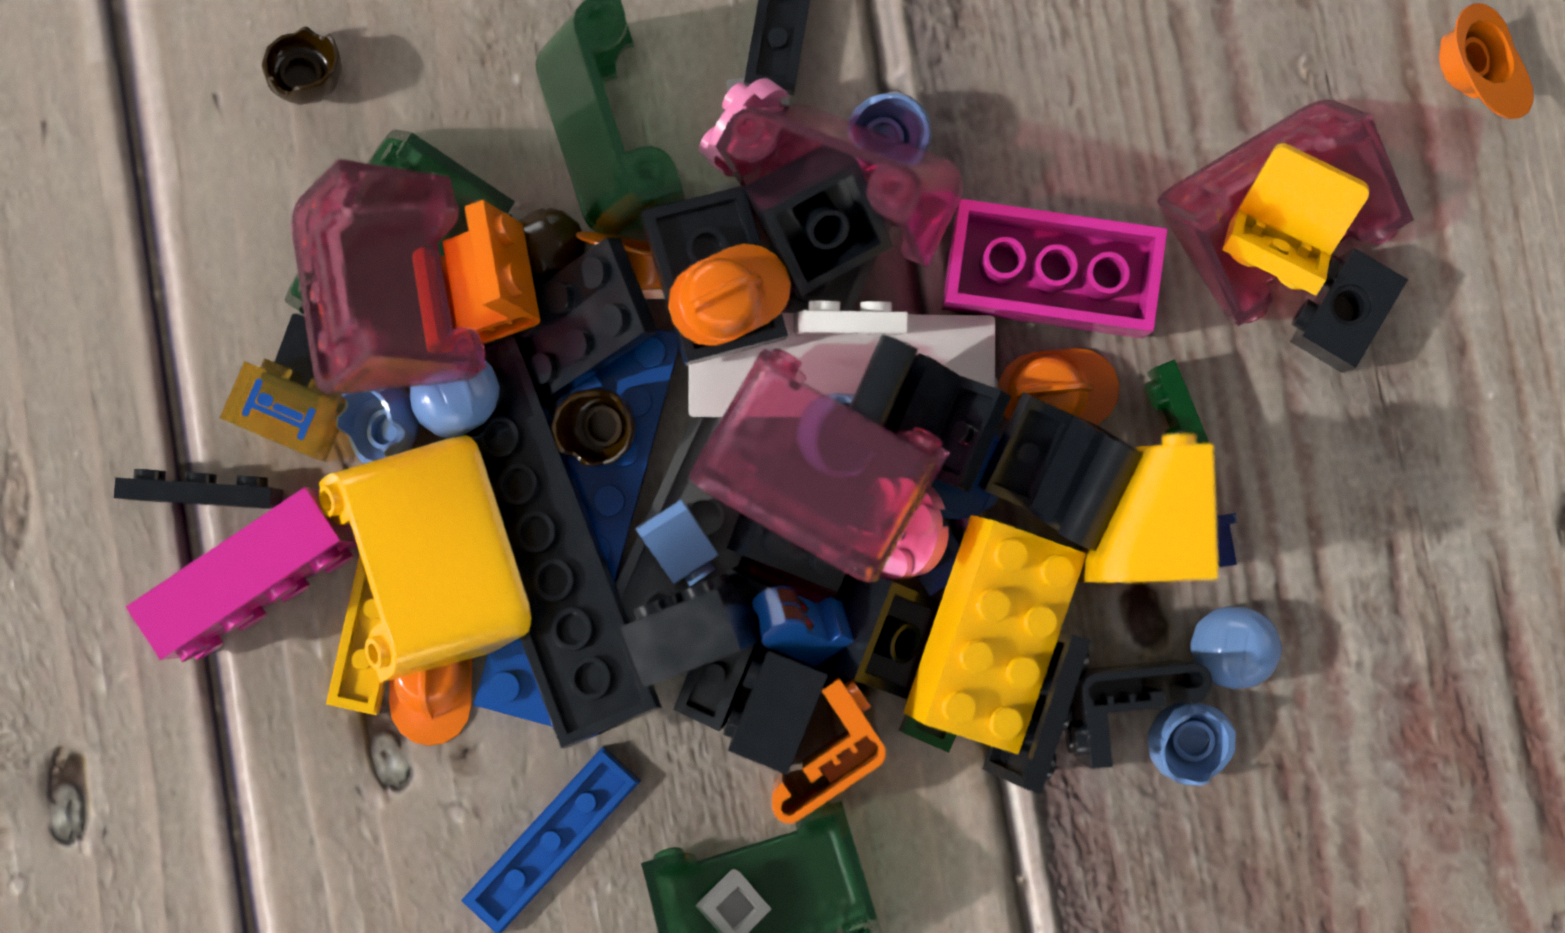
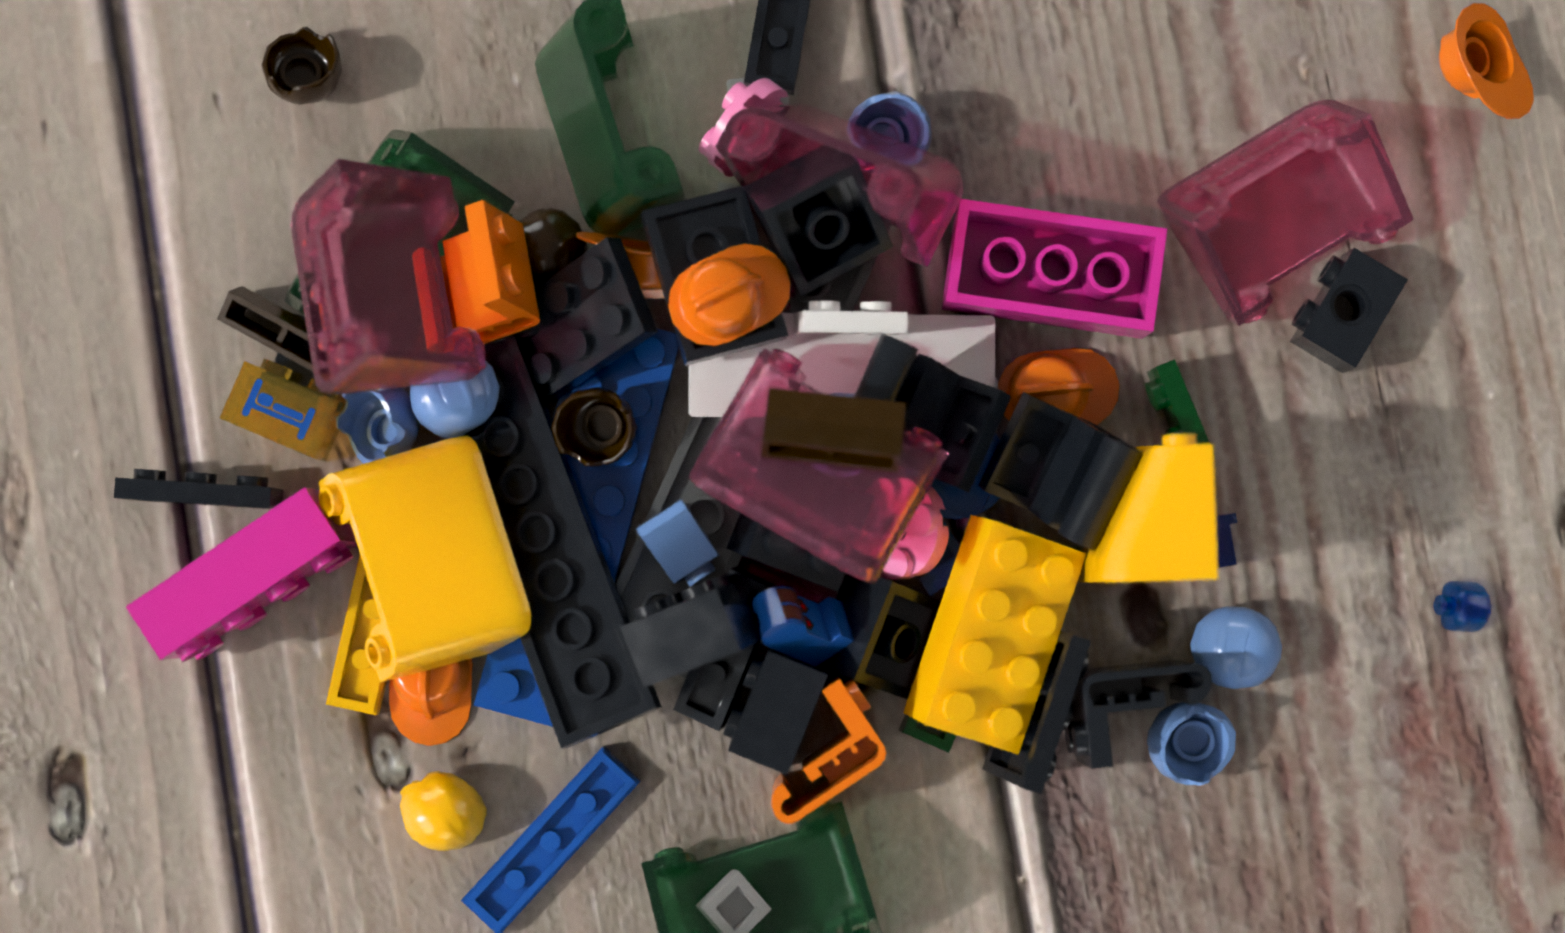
yellow bracket [1222,143,1369,296] -> none
none -> dark brown piece [217,286,361,381]
none -> yellow hair [400,771,487,851]
none -> dark brown piece [761,387,906,473]
none -> clear blue piece [1433,581,1492,632]

